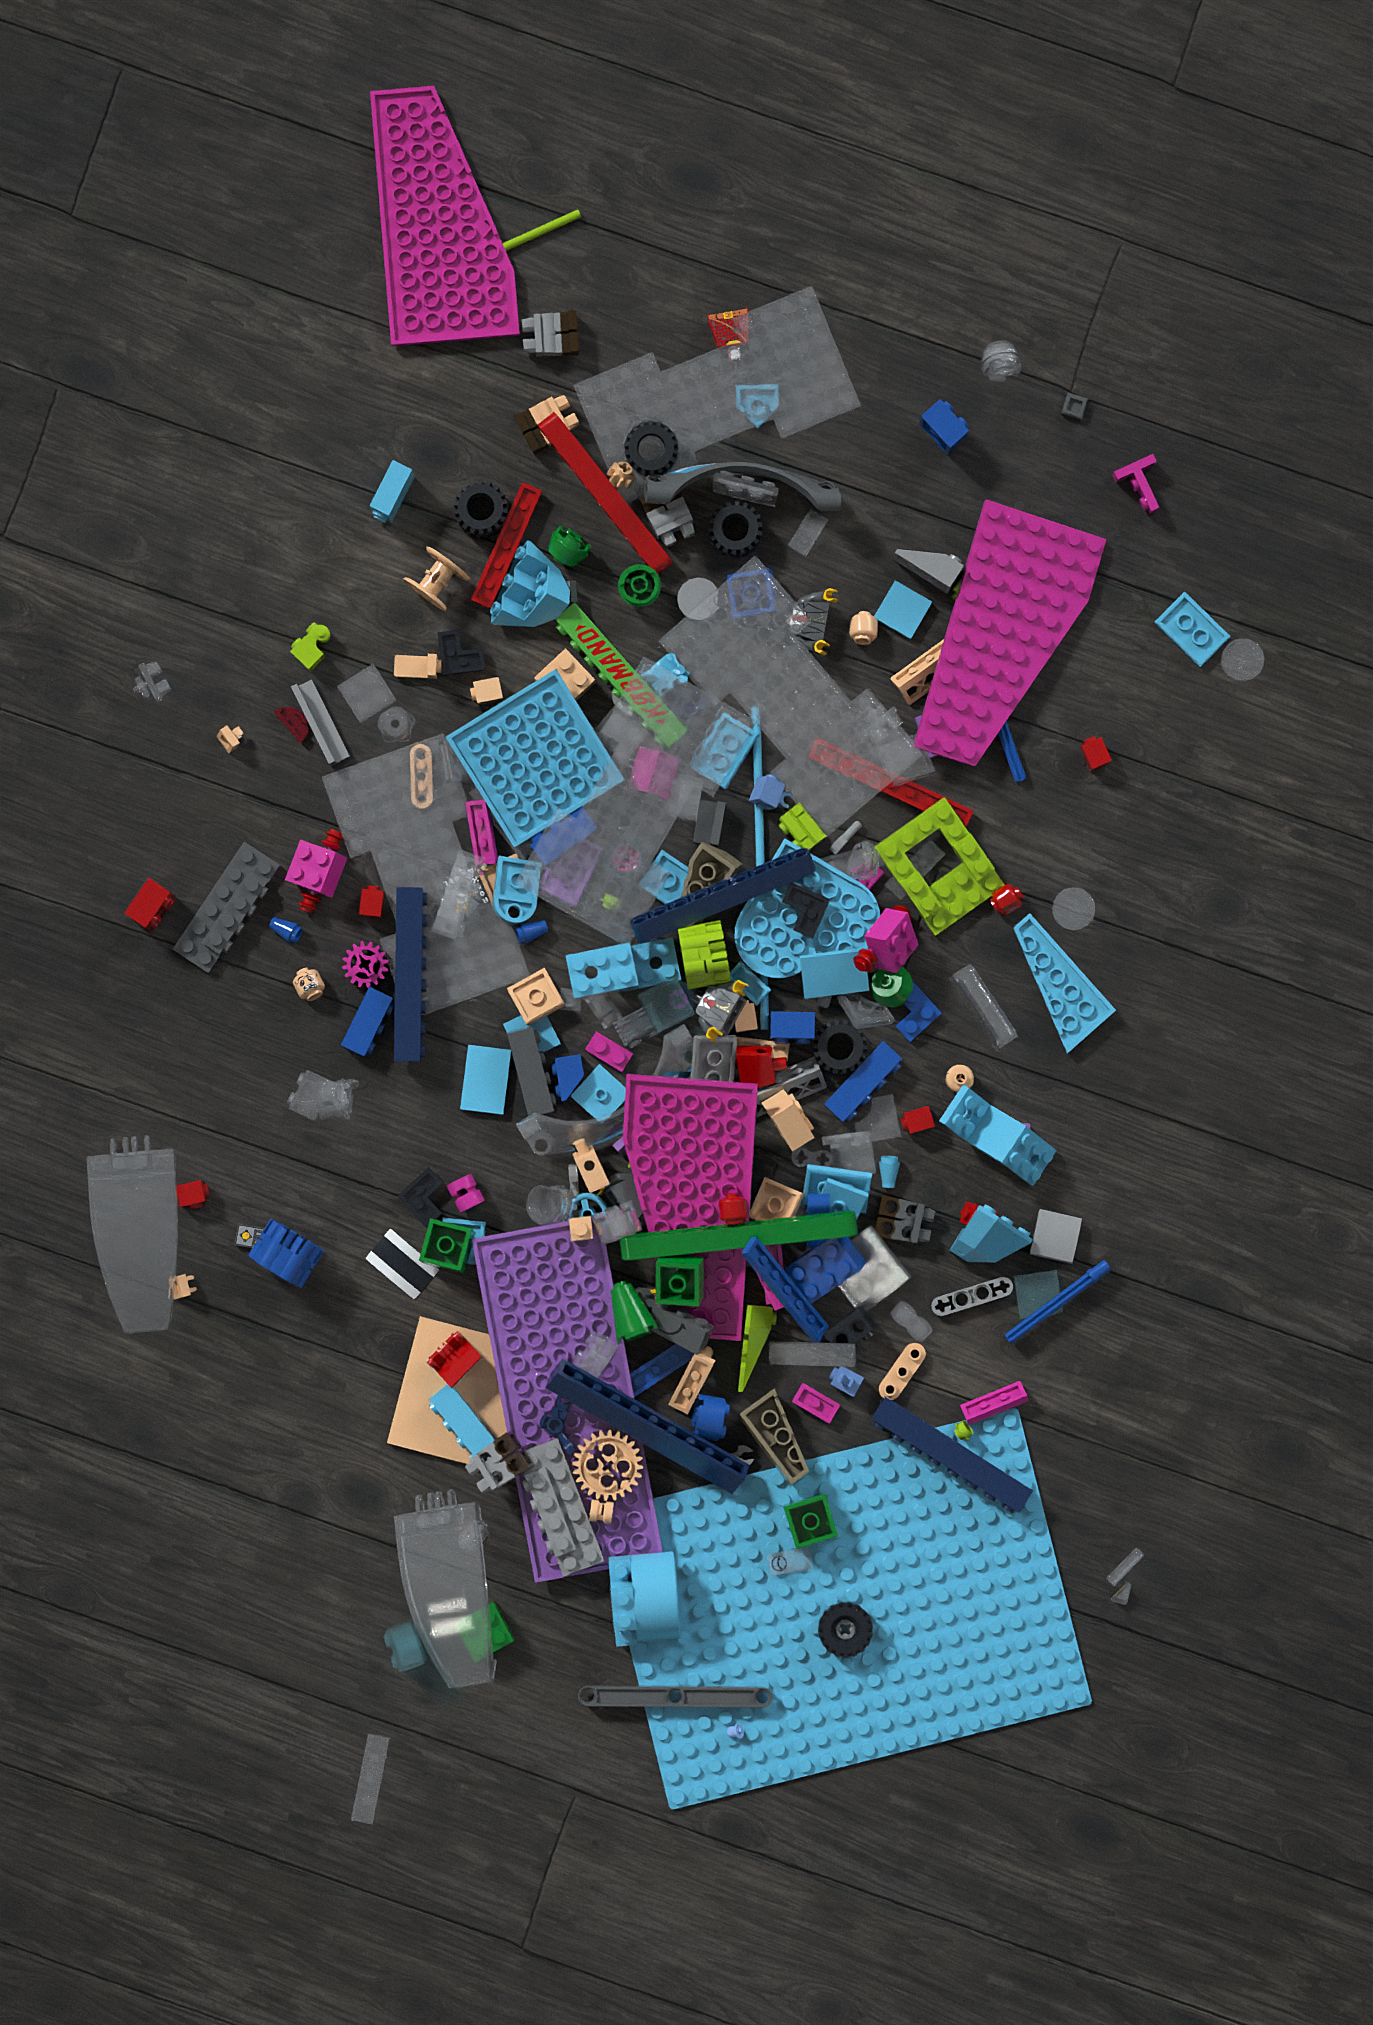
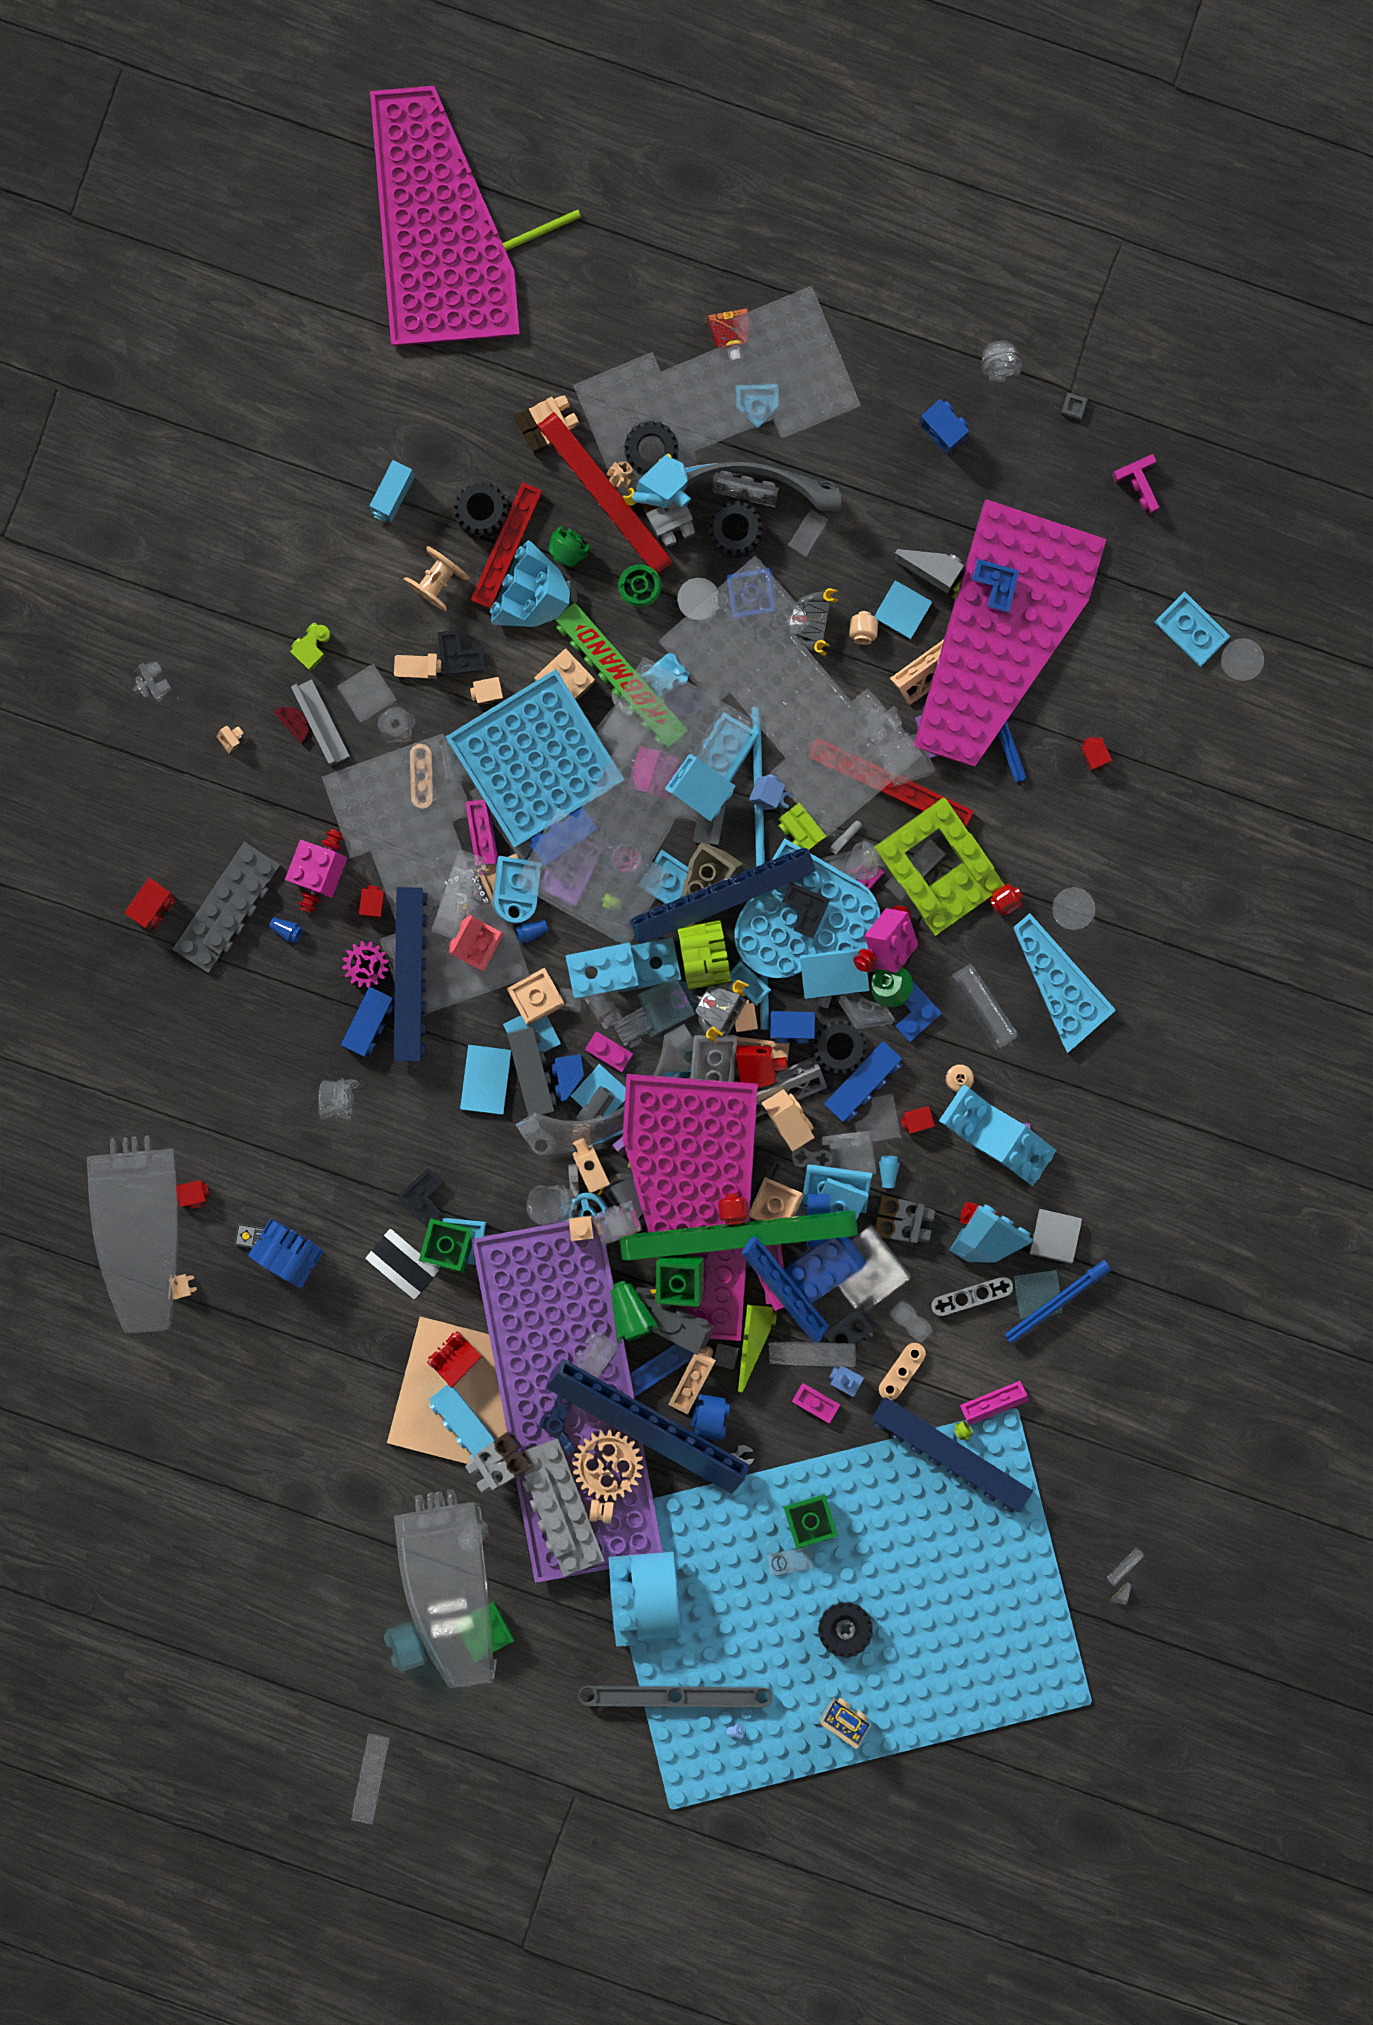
clear bracket [287,1070,334,1121] -> none
light nougat head [293,968,325,1001] -> none
dark pink wheel [447,1174,485,1213] -> none
light grey hips [522,310,579,357] -> none
dark tan wedge [739,1388,809,1487] -> none
none -> coral bracket [449,915,504,972]
none -> dark grey piece [576,1086,616,1132]
none -> medium azure torso [623,454,691,508]
none -> medium azure panel [665,754,735,821]
none -> dark grey plate [714,1343,739,1370]
none -> slope [819,1697,870,1749]
none -> blue plate [971,559,1019,613]

